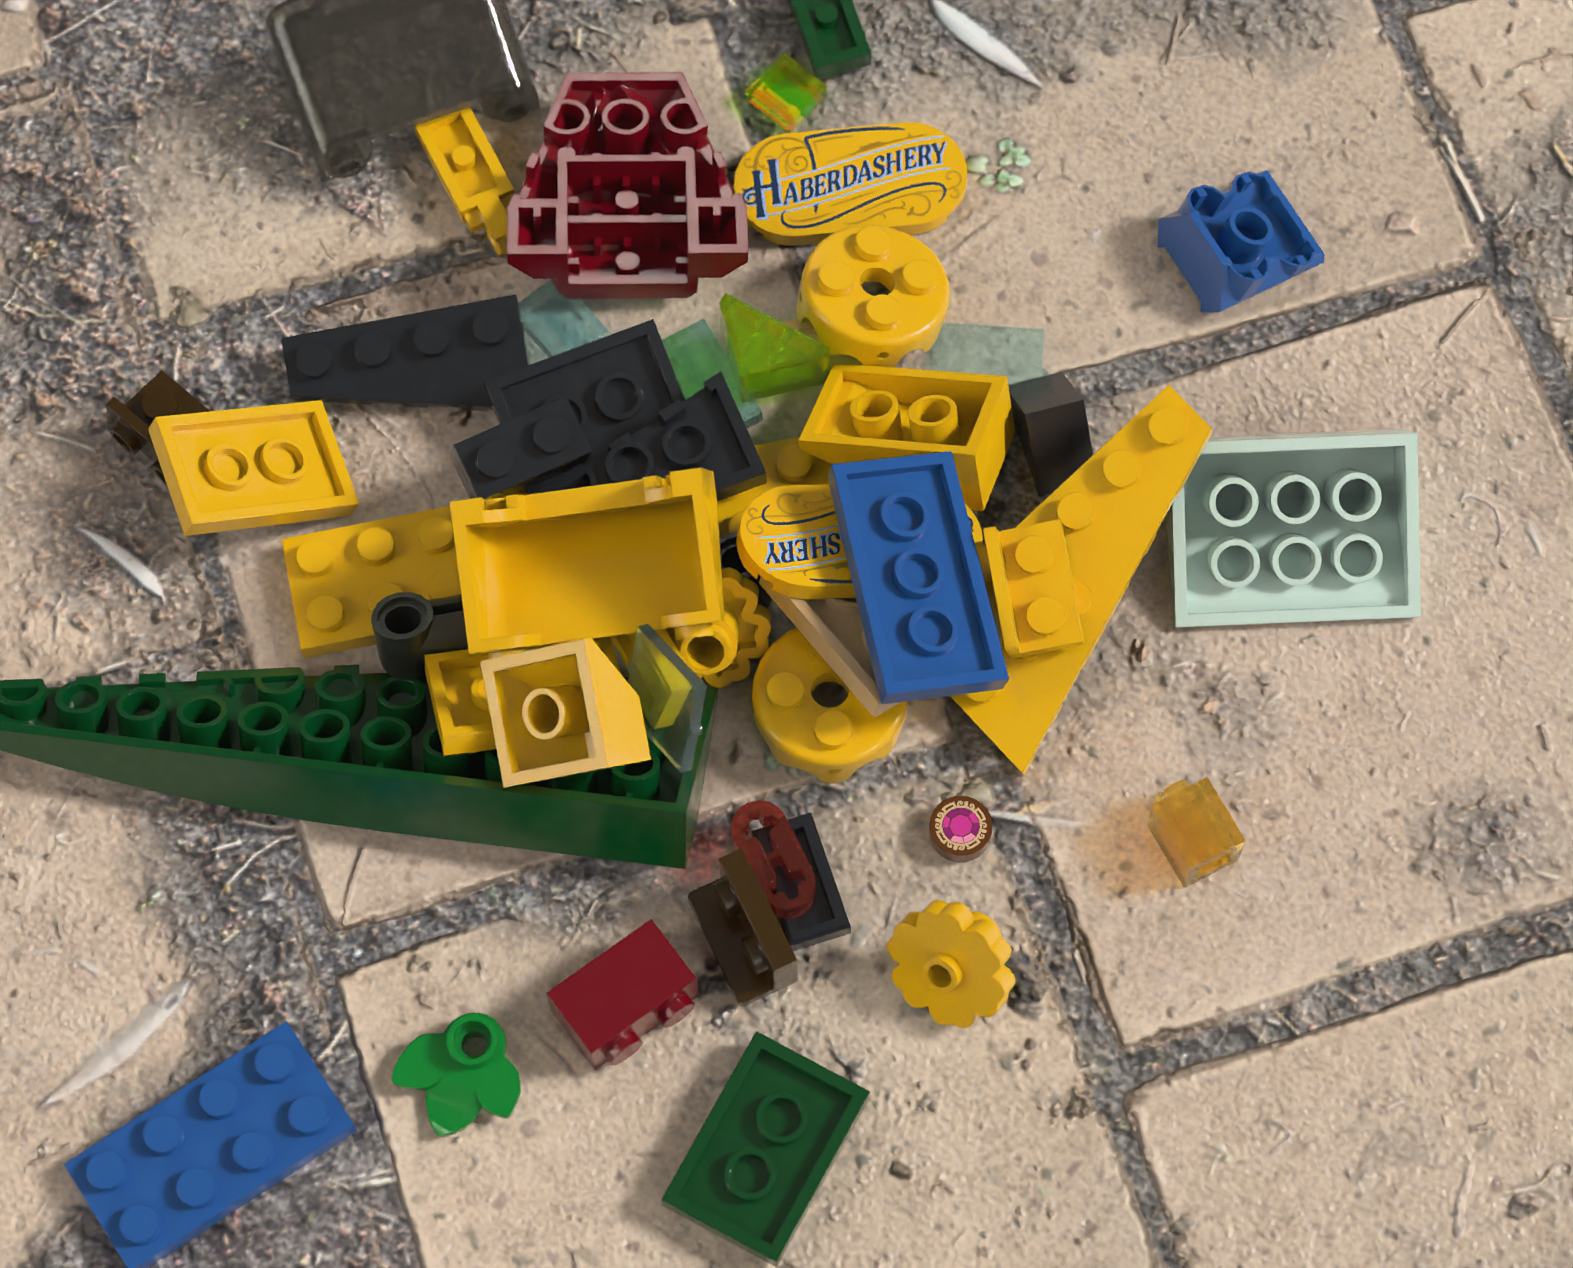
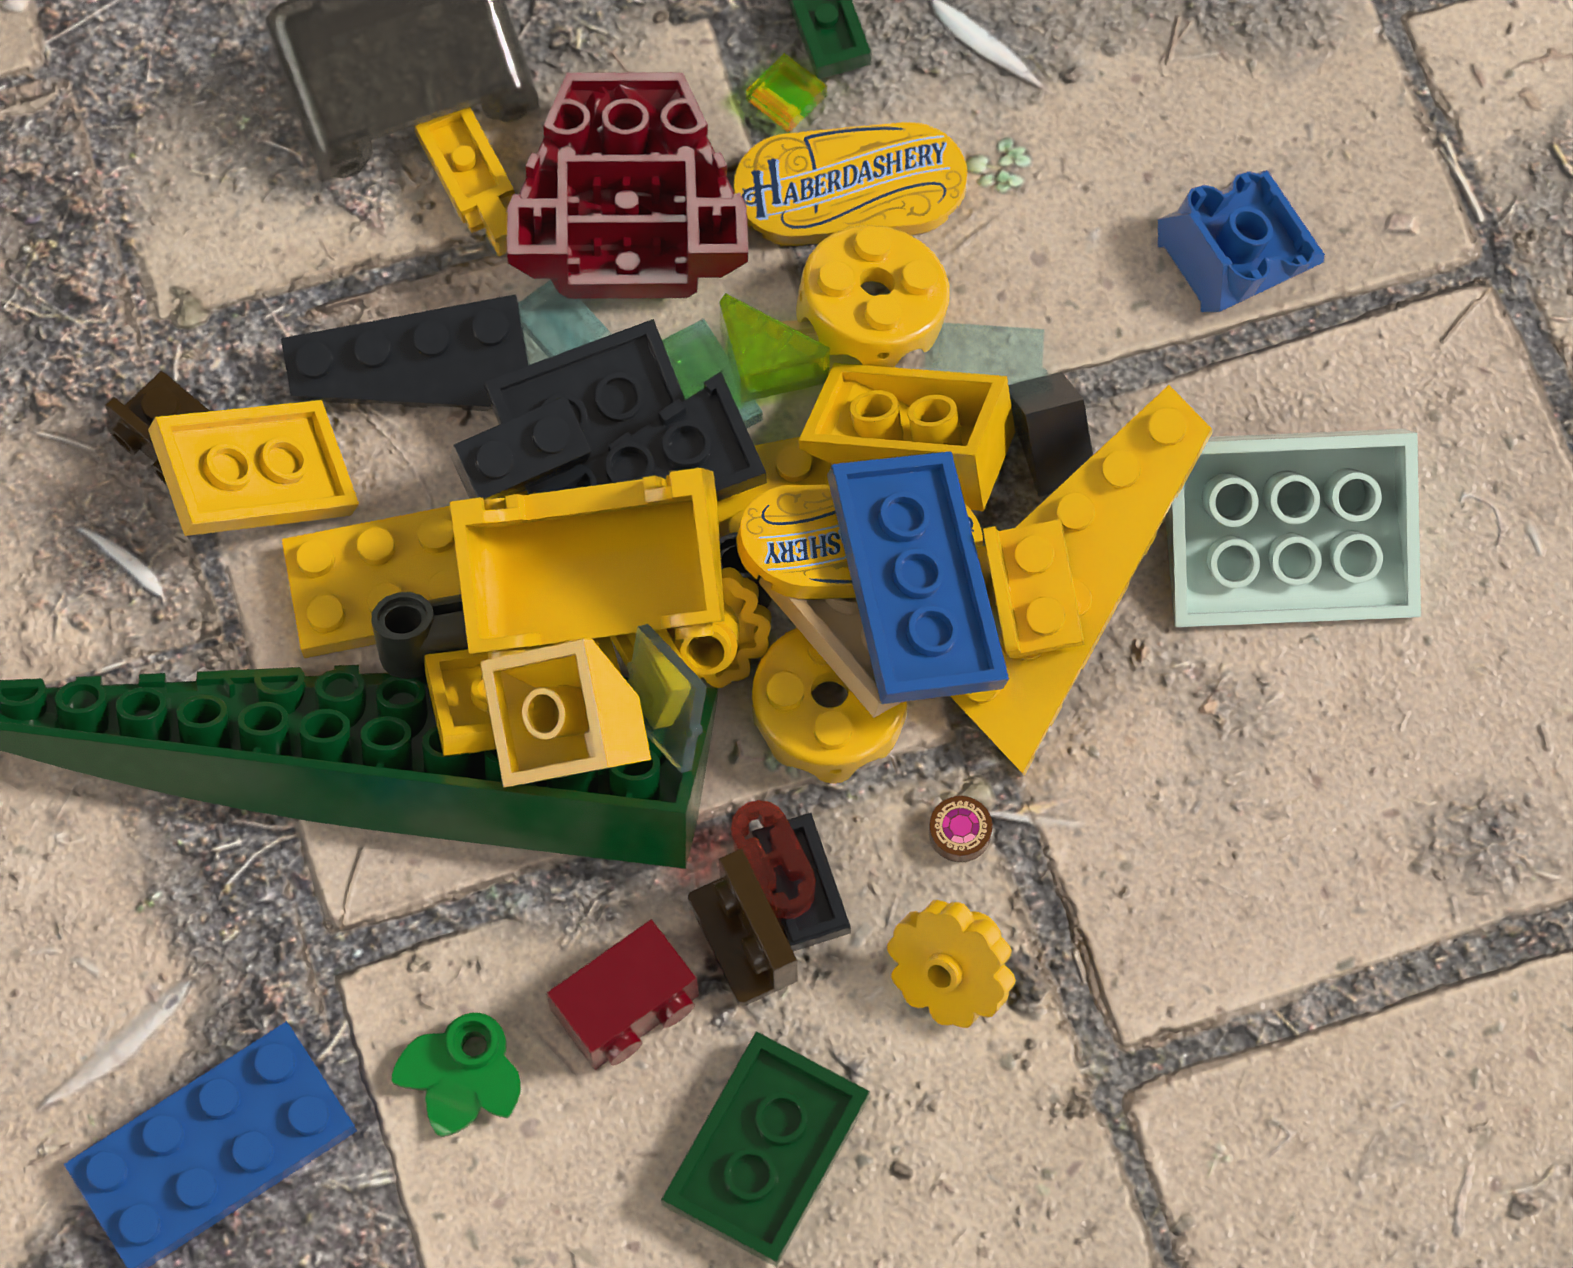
clear yellow brick [1147,776,1246,888] -> none

